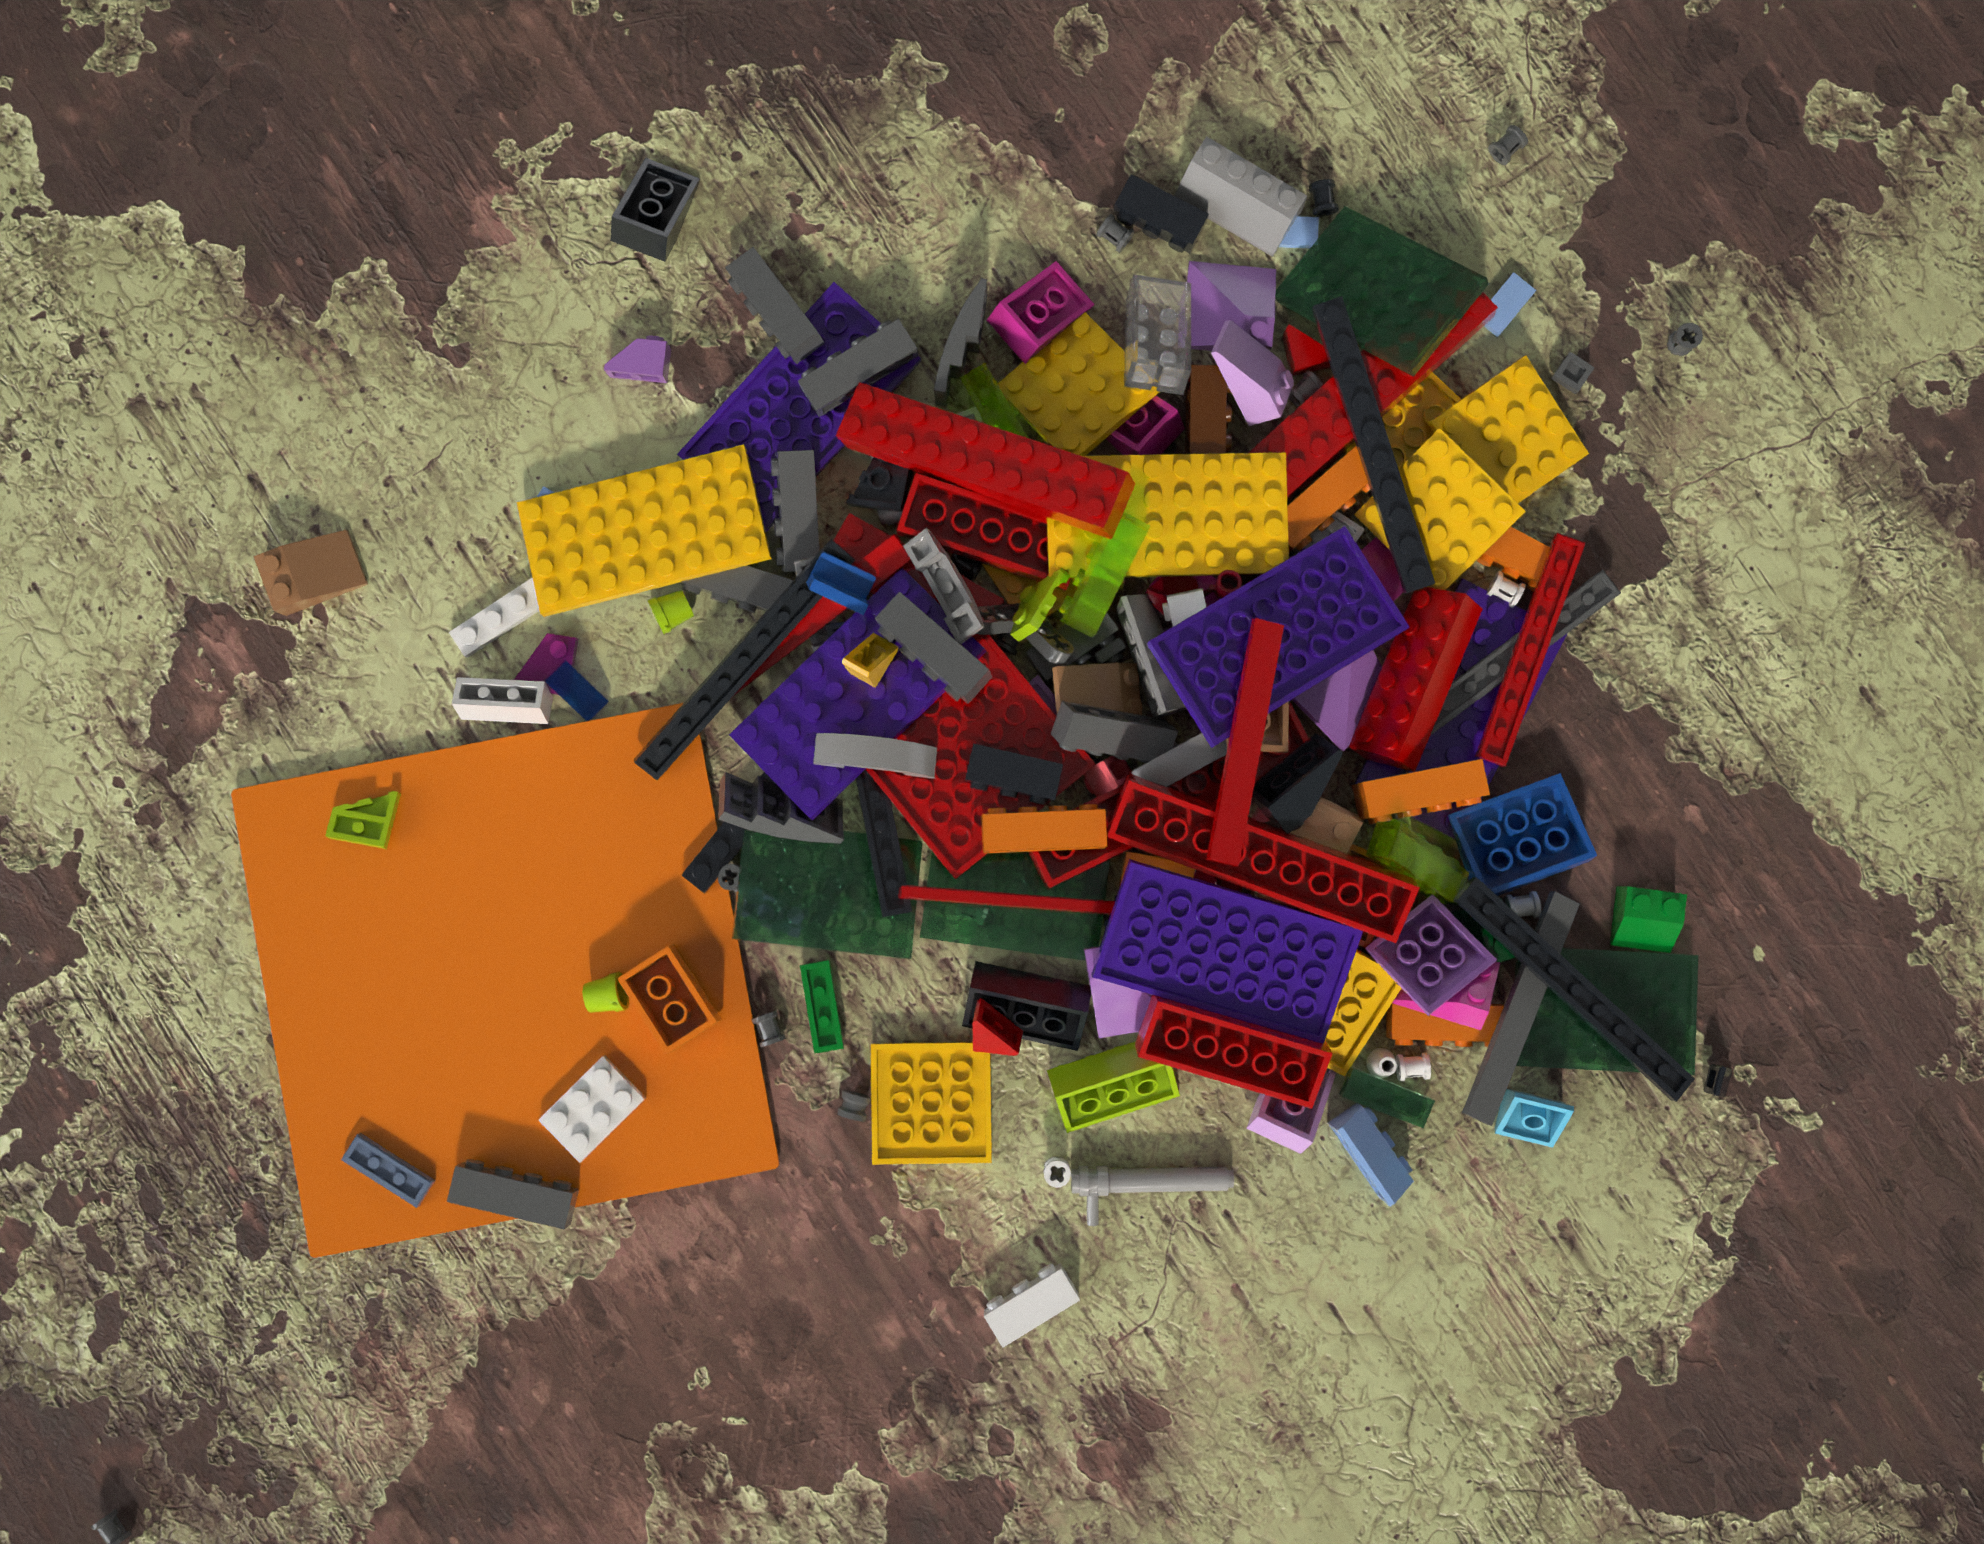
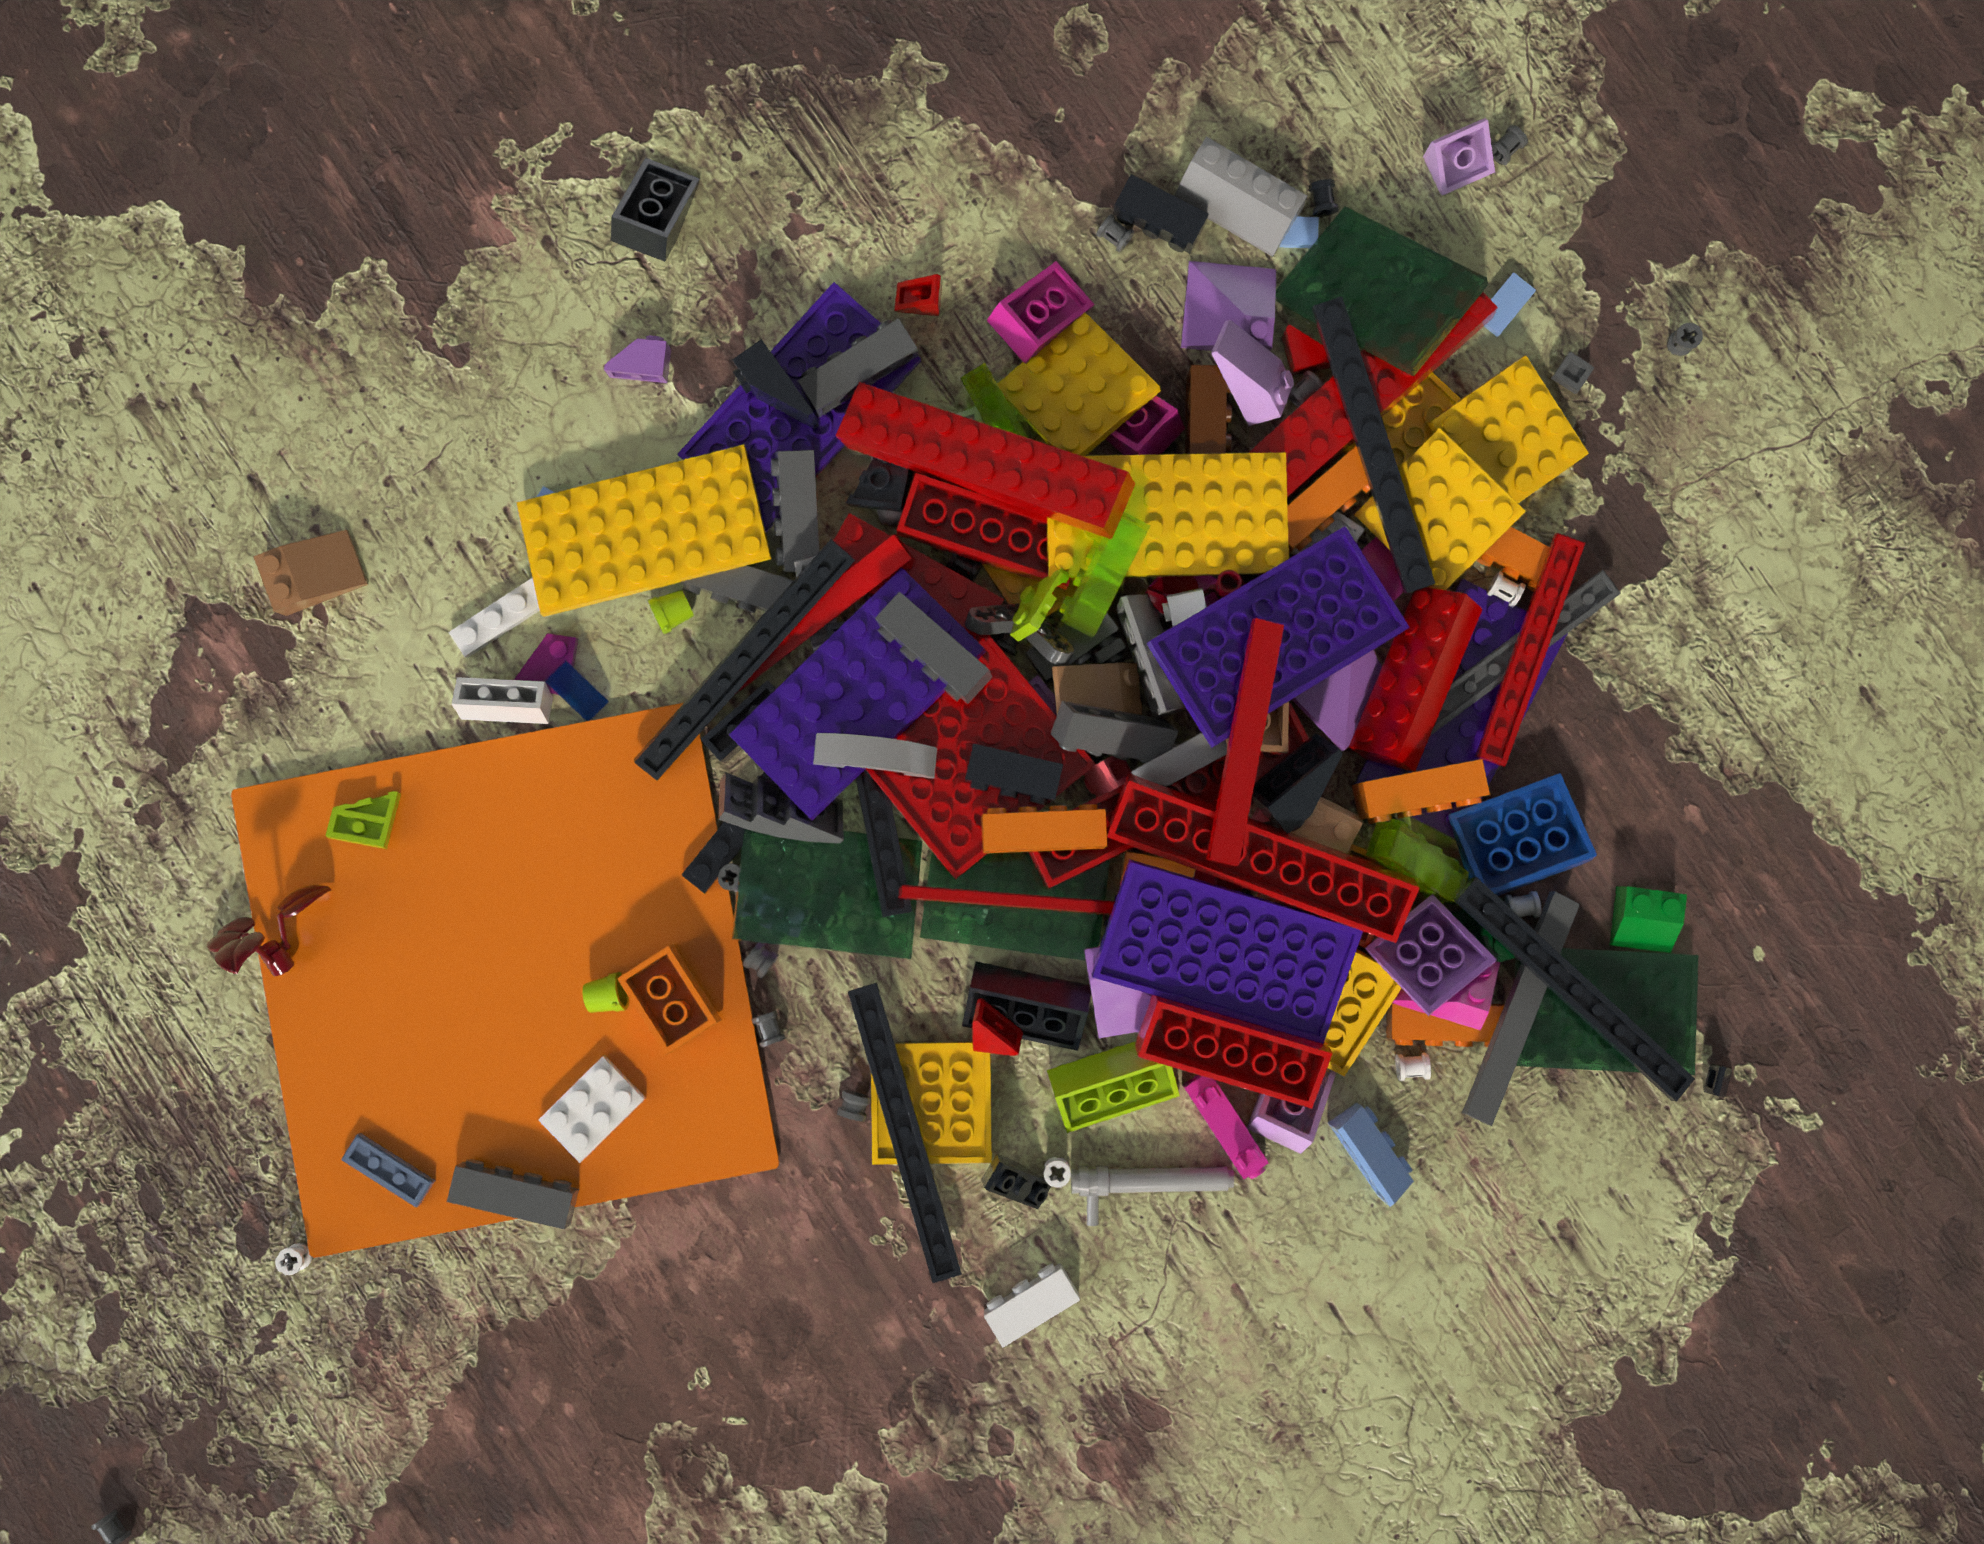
dark grey brick [725,247,825,364] -> none
green plate [800,960,845,1054] -> none
blue panel [806,551,876,615] -> none
yellow slope [842,633,899,688] -> none
light grey slope [903,528,984,645] -> none
dark grey slope [934,278,988,406] -> none
clear piece [1124,274,1191,395] -> none
clear green plate [1339,1066,1435,1128] -> none
white cone [1366,1048,1397,1078] -> none
medium azure slope [1495,1089,1574,1148] -> none
none -> dark red plant [207,885,332,976]
none -> white bush [275,1243,313,1275]
none -> black brick [701,680,777,763]
none -> black slope [732,339,819,429]
none -> dark grey wheel [742,941,779,979]
none -> black plate [848,982,962,1283]
none -> red slope [894,274,942,316]
none -> black slope [981,1153,1052,1209]
none -> dark pink brick [1182,1075,1269,1179]
none -> lavender slope [1423,118,1495,196]

